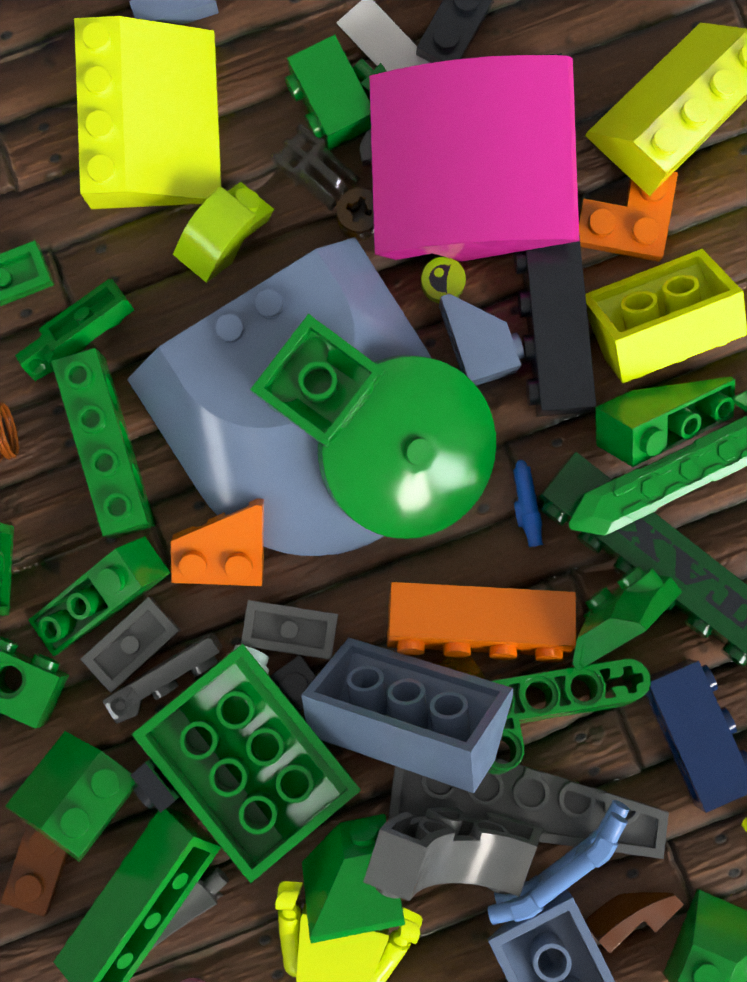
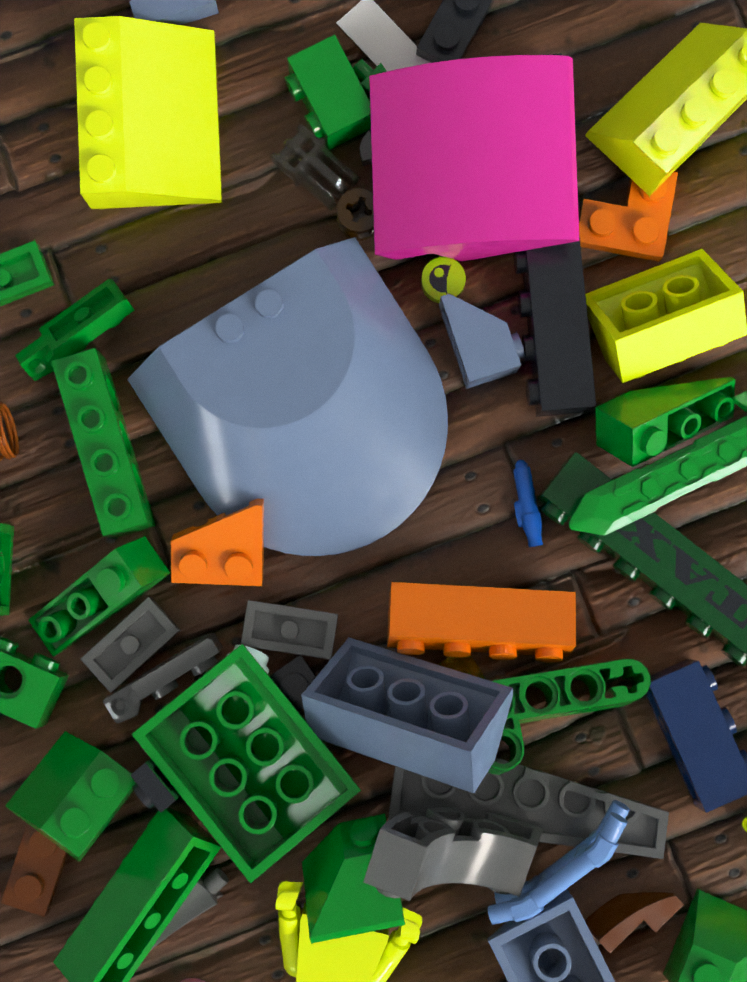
lime brick [173,182,274,283] -> none
green slope [250,314,385,448] -> none
green dish [317,355,496,539] -> none
green slope [572,566,682,671] -> none

